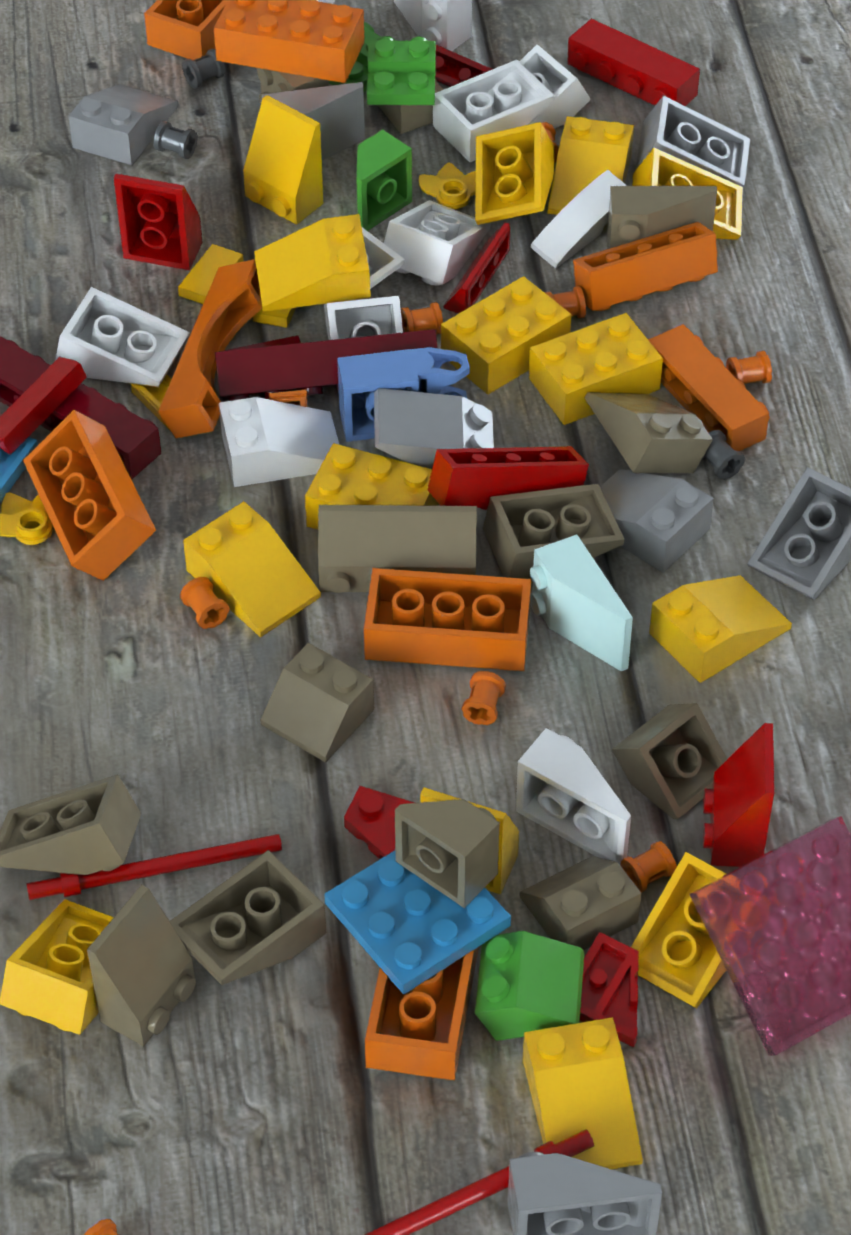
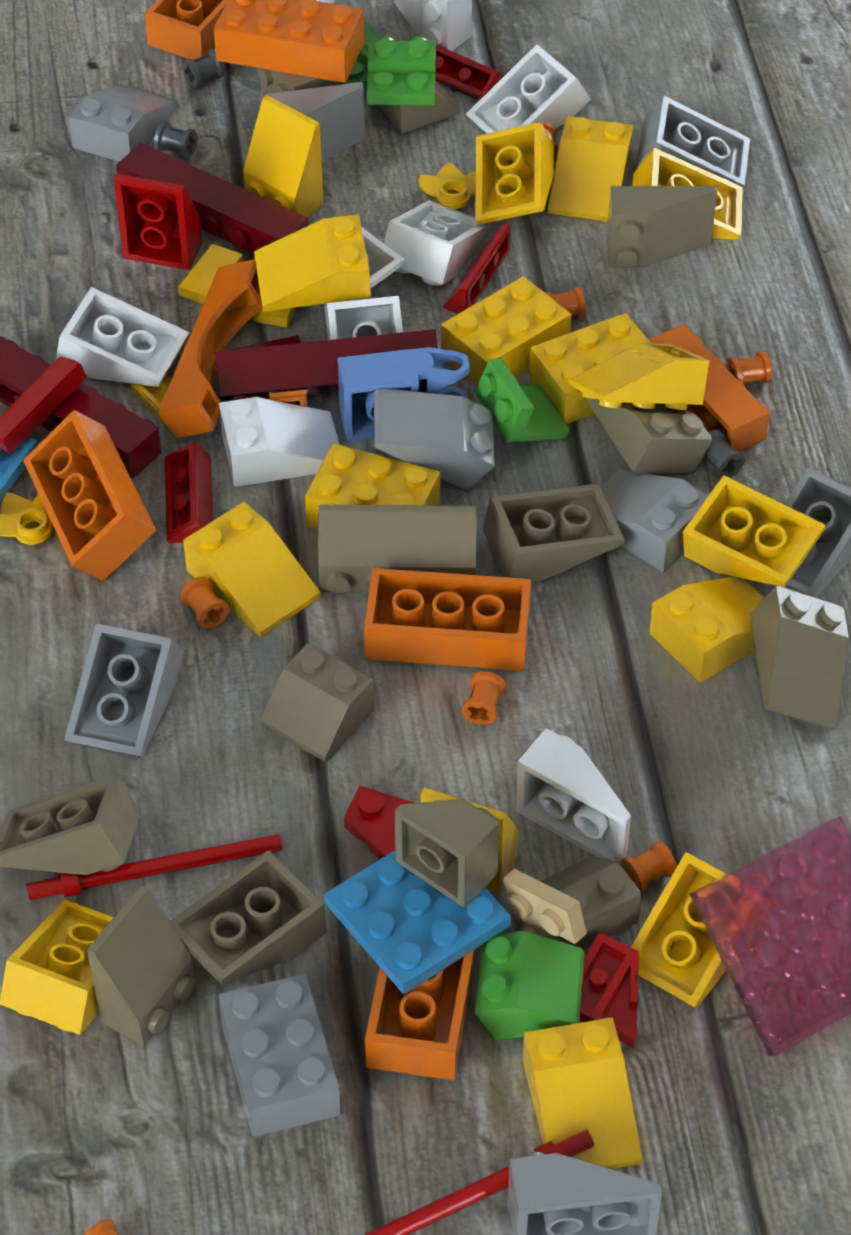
bright green slope [357,129,412,231] -> none
orange bush [401,302,443,335] -> none
red brick [427,446,589,510] -> none
white slope [433,60,555,162] -> none
light aqua slope [530,534,633,671] -> none
white slope [531,169,627,269] -> none
red brick [567,18,700,106] -> none
orange brick [573,222,718,311] -> none
dark tan slope [612,703,727,819] -> none
red slope [703,723,774,868] -> none
none -> light grey slope [64,623,185,758]
none -> dark red brick [116,143,309,253]
none -> red slope [165,441,213,543]
none -> light grey brick [218,974,341,1137]
none -> bright green bracket [475,358,570,443]
none -> tan plate [503,868,587,944]
none -> yellow slope [569,343,709,410]
none -> yellow slope [683,475,826,587]
none -> dark tan slope [750,585,849,729]

